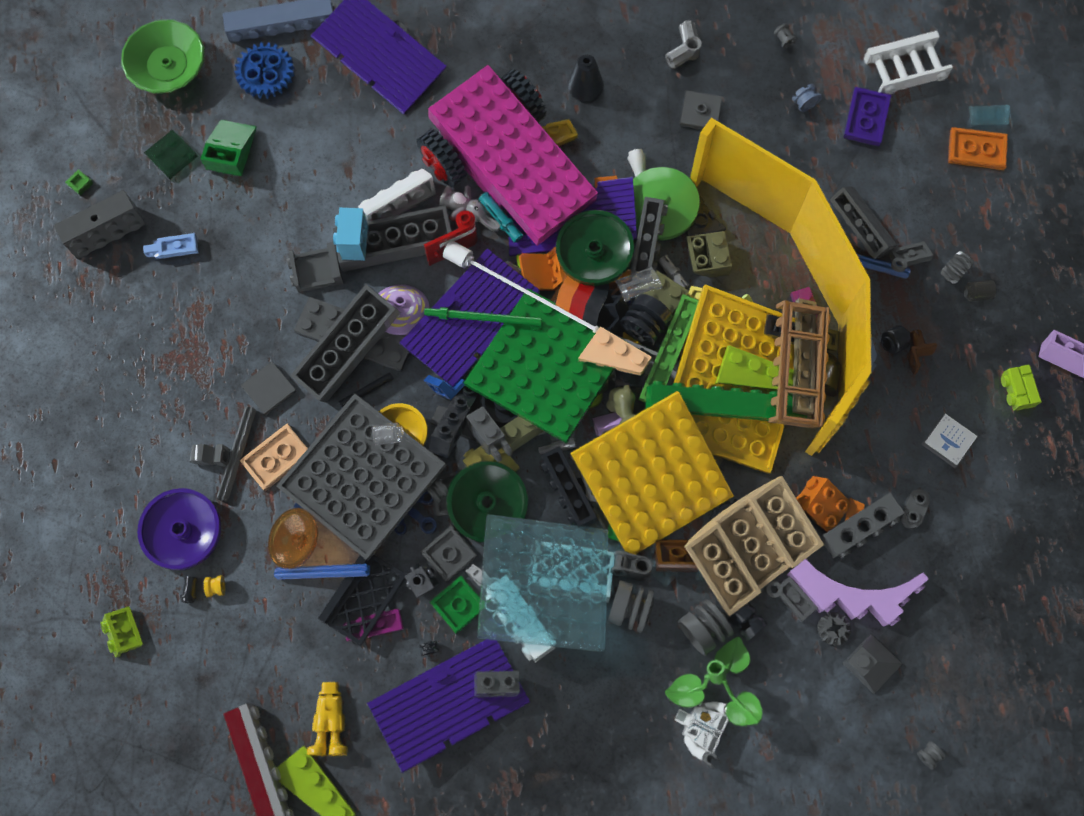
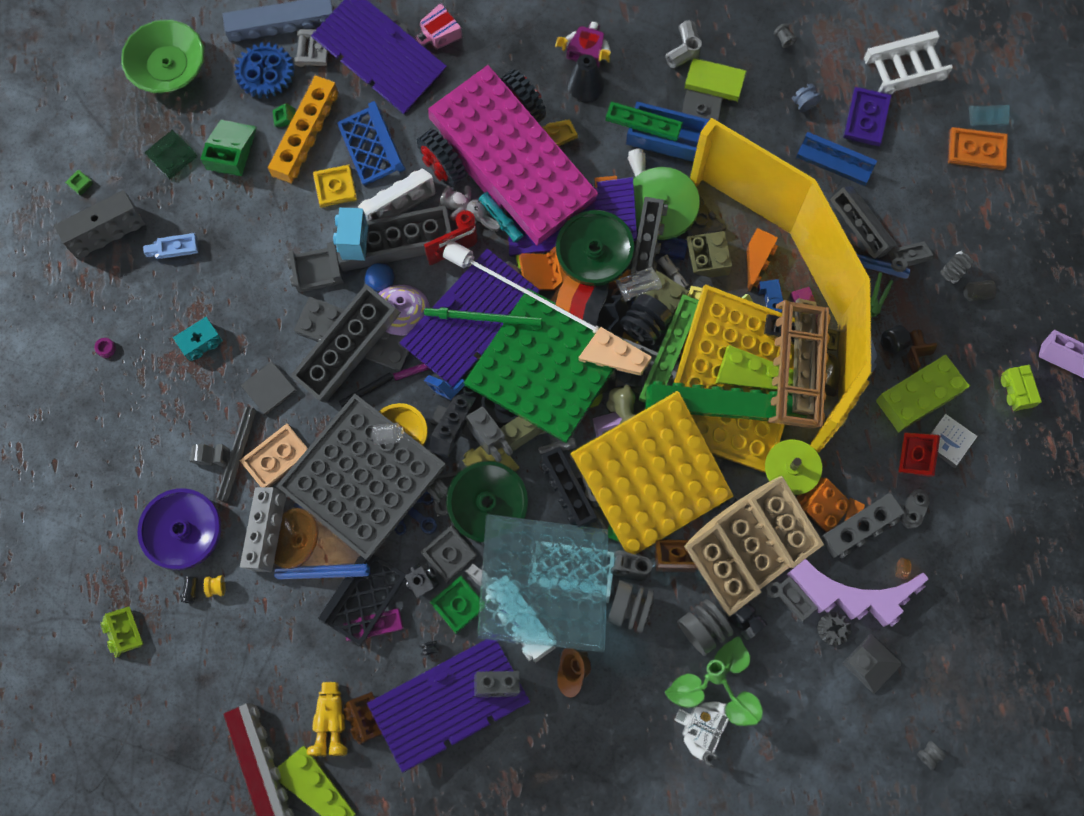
none -> magenta tile [94,338,116,358]
none -> teal brick [173,317,223,361]
none -> light grey brick [240,487,286,572]
none -> light orange brick [268,75,338,184]
none -> green slope [272,103,296,127]
none -> light grey plate [294,29,328,67]
none -> yellow tile [313,164,357,208]
none -> blue fence [337,101,406,186]
none -> reddish brown bracket [343,692,382,745]
none -> blue hair [364,263,395,291]
none -> magenta bar [393,363,430,381]
none -> bright pink torso [416,4,462,49]
none -> torso [555,22,611,68]
none -> reddish brown piece [557,647,591,698]
none -> green tile [605,102,683,141]
none -> blue piece [626,102,709,162]
none -> plate [656,237,688,260]
none -> lime tile [685,58,746,101]
none -> orange slope [746,228,778,292]
none -> blue leg [757,279,783,313]
none -> lime piece [765,439,822,495]
none -> blue fence [796,132,877,186]
none -> bright green plant [870,272,893,317]
none -> lime piece [876,354,970,433]
none -> clear orange tile [895,558,911,579]
none -> red slope [899,433,940,477]

